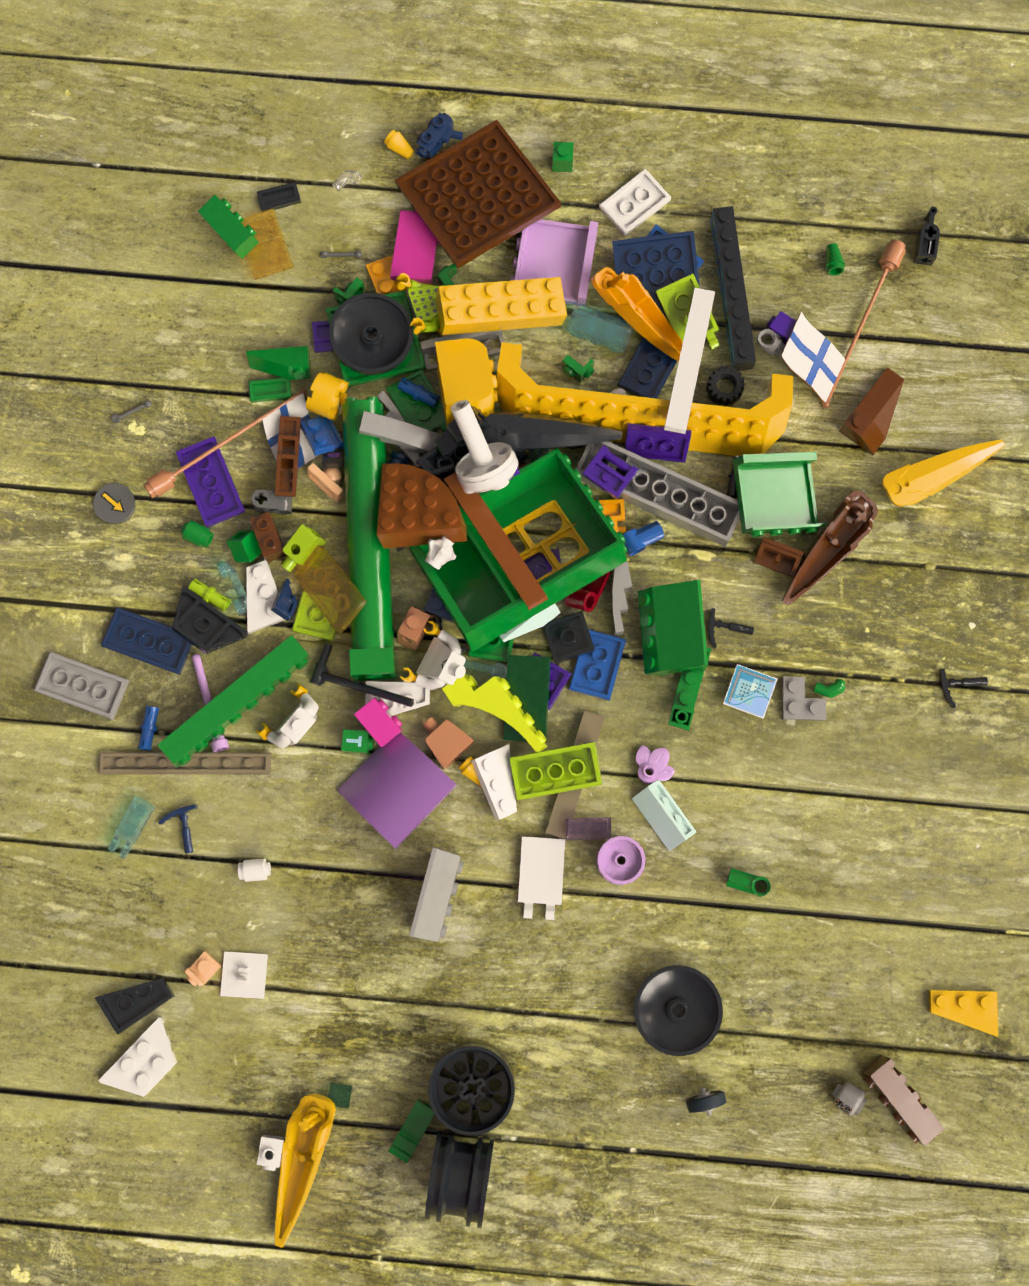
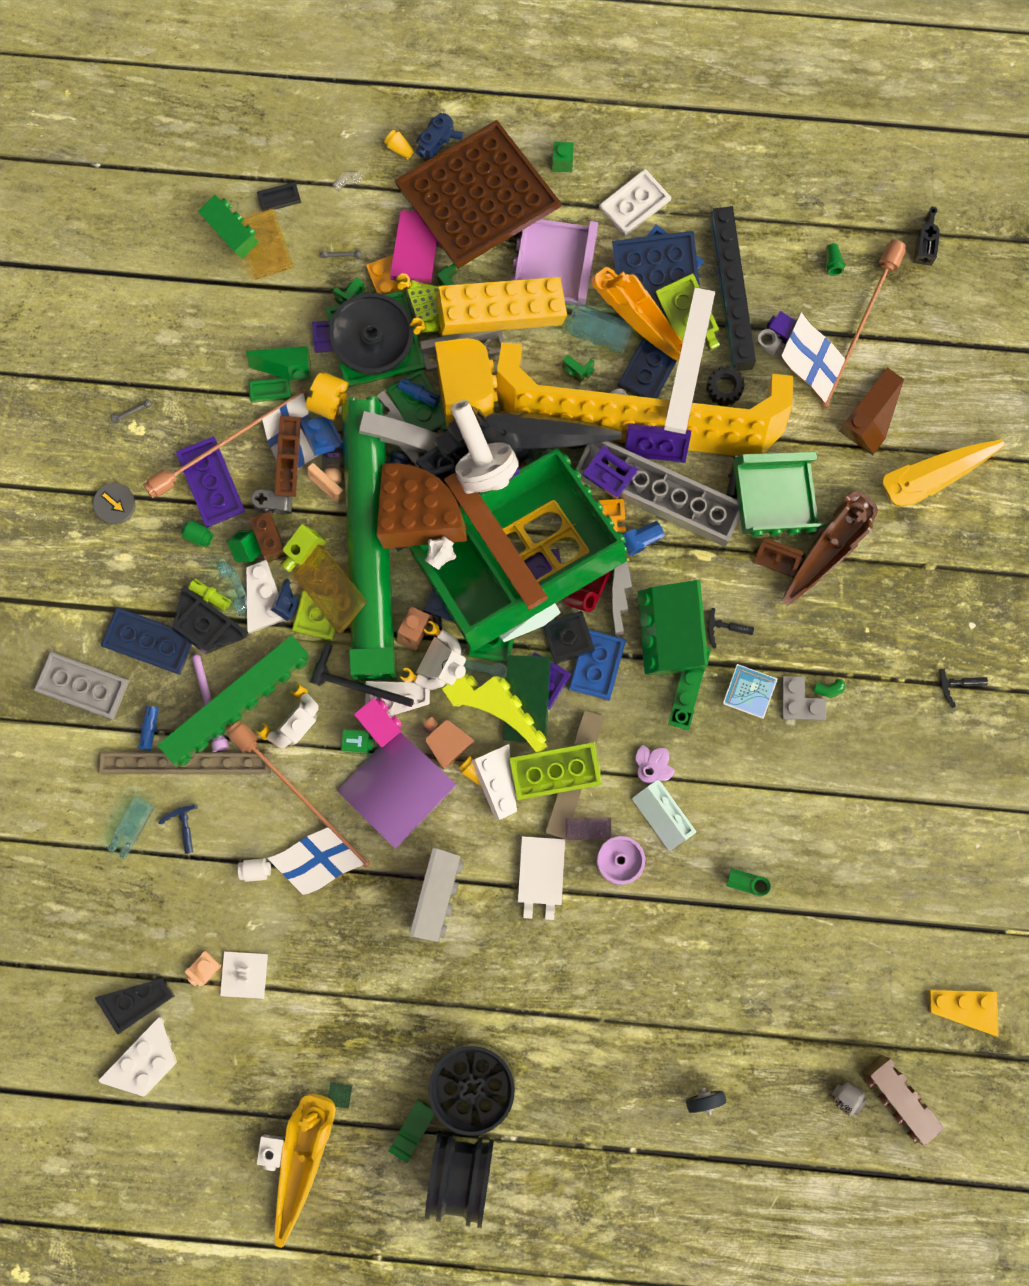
black dish [634,965,723,1056] -> none
none -> flag [227,721,370,895]

